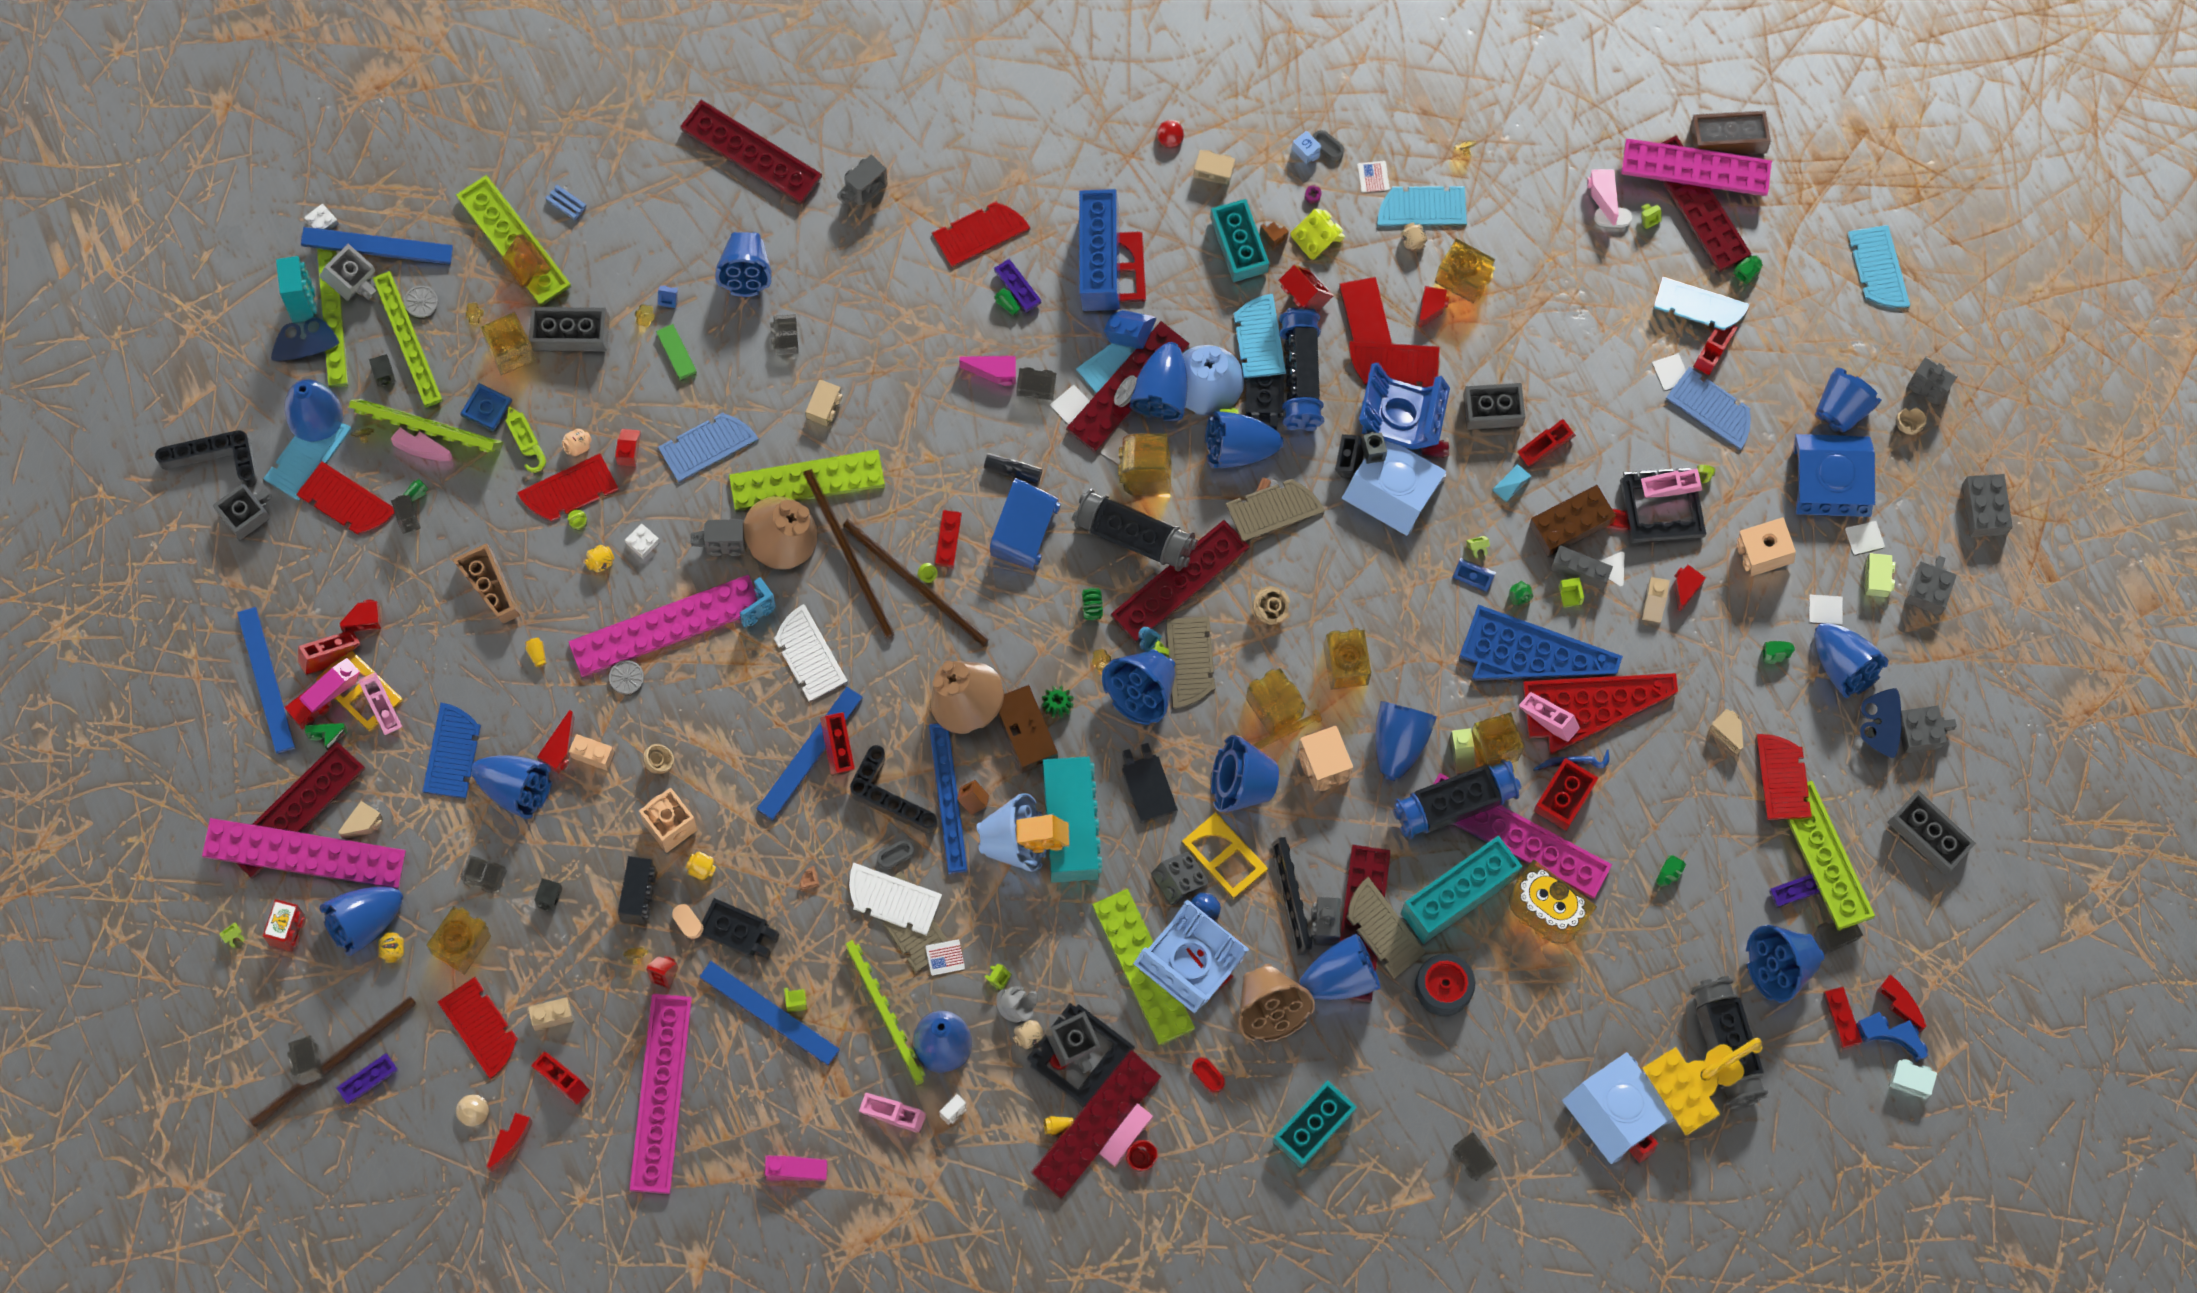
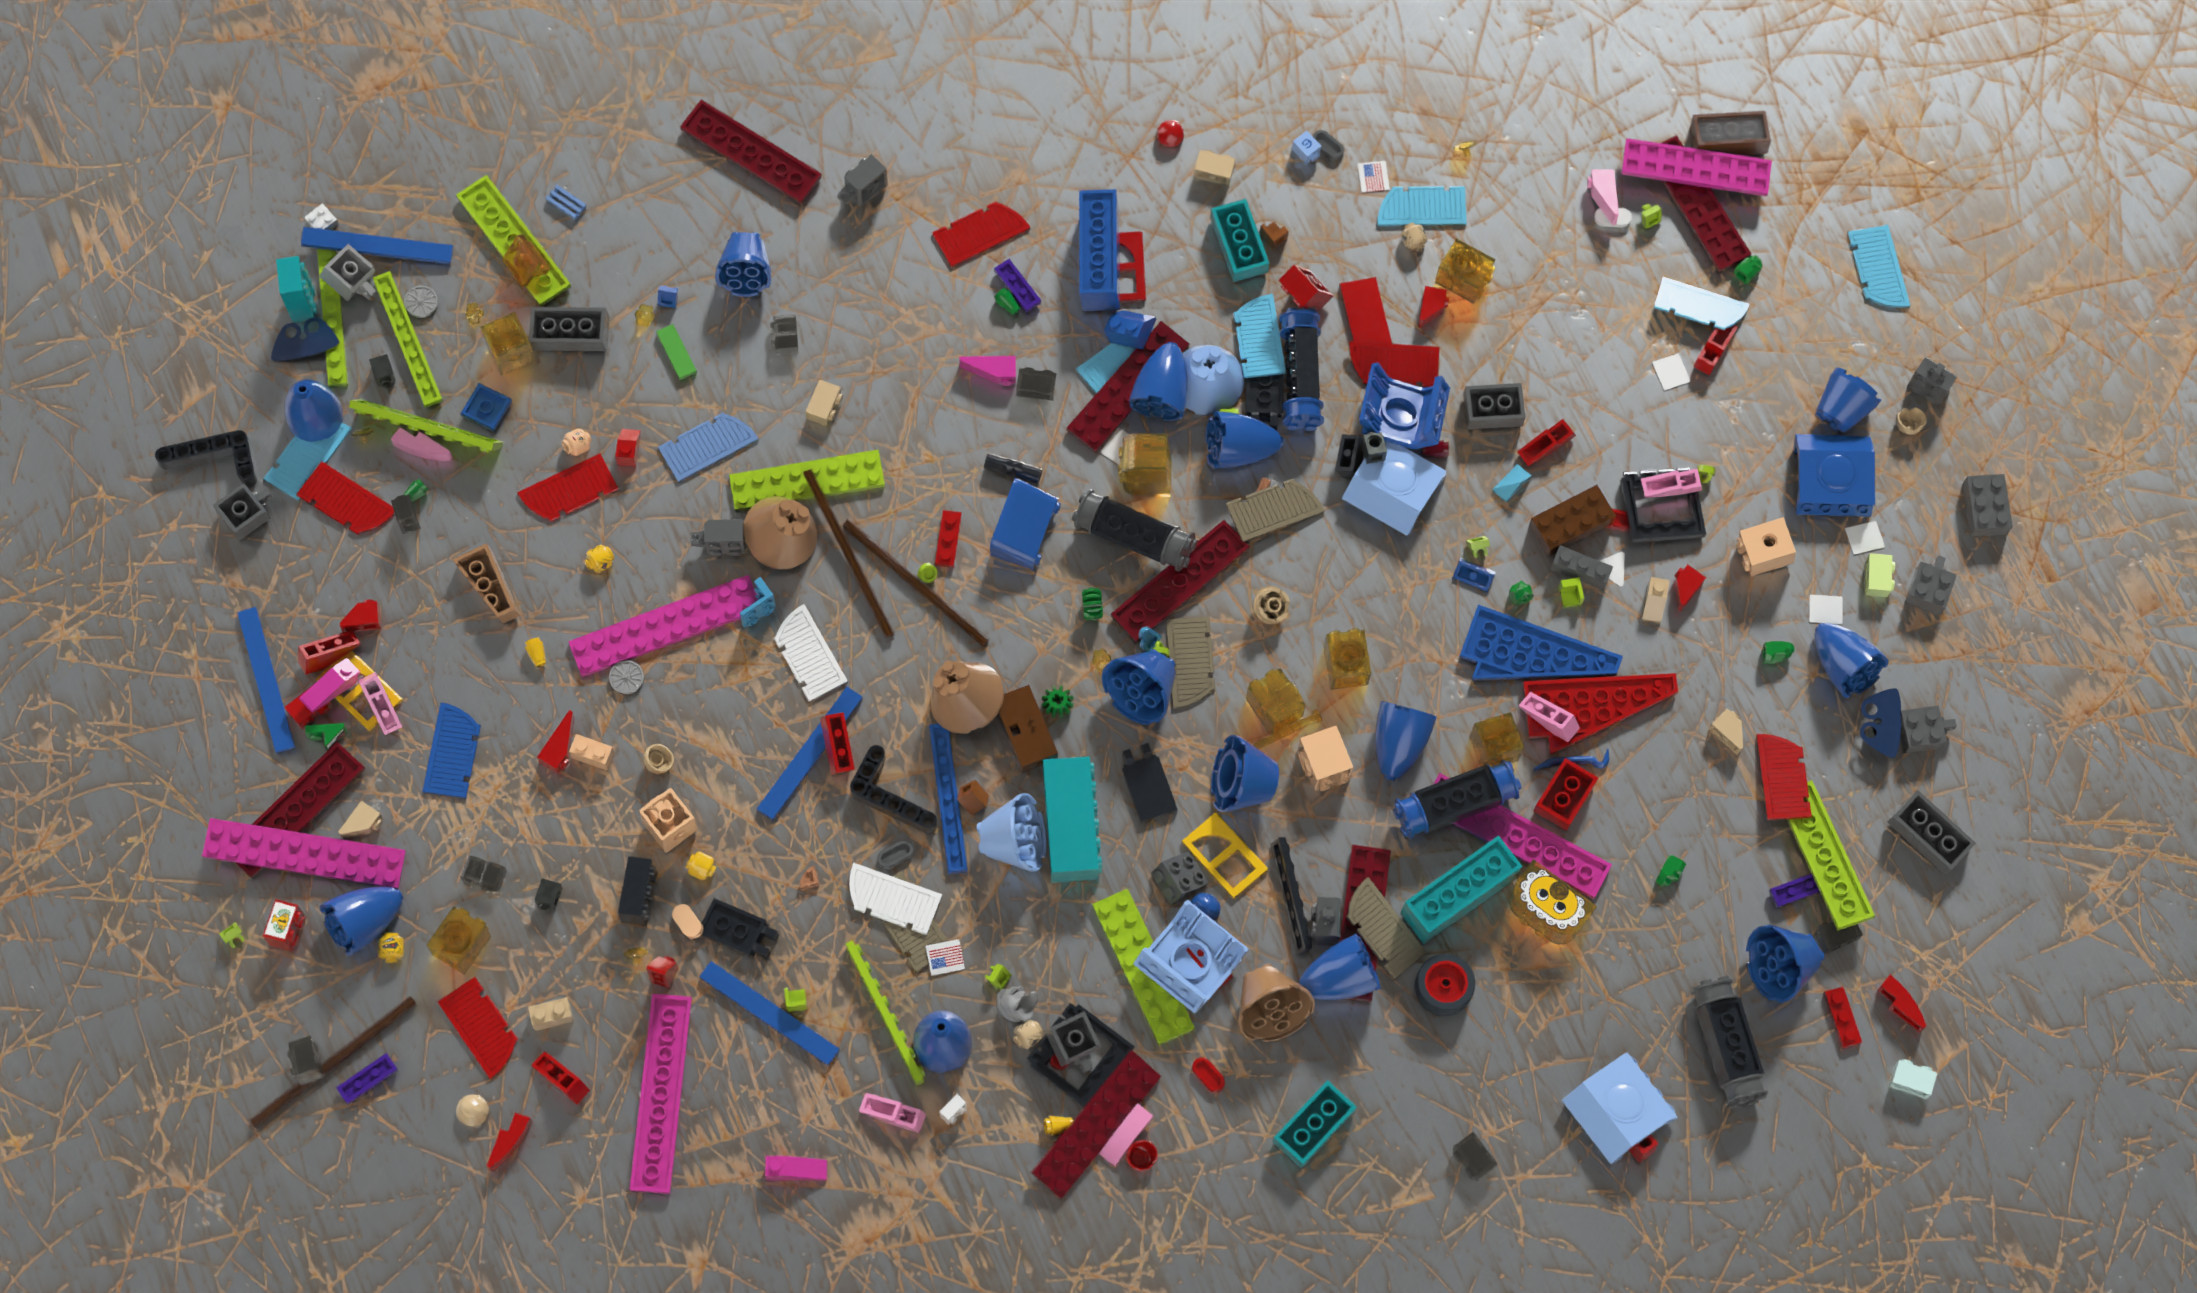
blue cylinder [471,755,552,819] -> none
lime plate [505,406,546,473] -> none
lime tile [568,510,587,530] -> none
white piece [625,524,660,559] -> none
light orange brick [1016,814,1069,853] -> none
white sticker [1050,385,1089,425] -> none
light grey wheel [1114,376,1137,407] -> none
neon yellow bracket [1290,209,1345,260] -> none
magenta bush [1305,185,1322,203] -> none
yellowish green slope [1449,728,1475,774] -> none
yellow plate [1642,1038,1762,1136] -> none
medium blue piece [1666,367,1751,450] -> none
blue arch [1856,1012,1928,1063] -> none

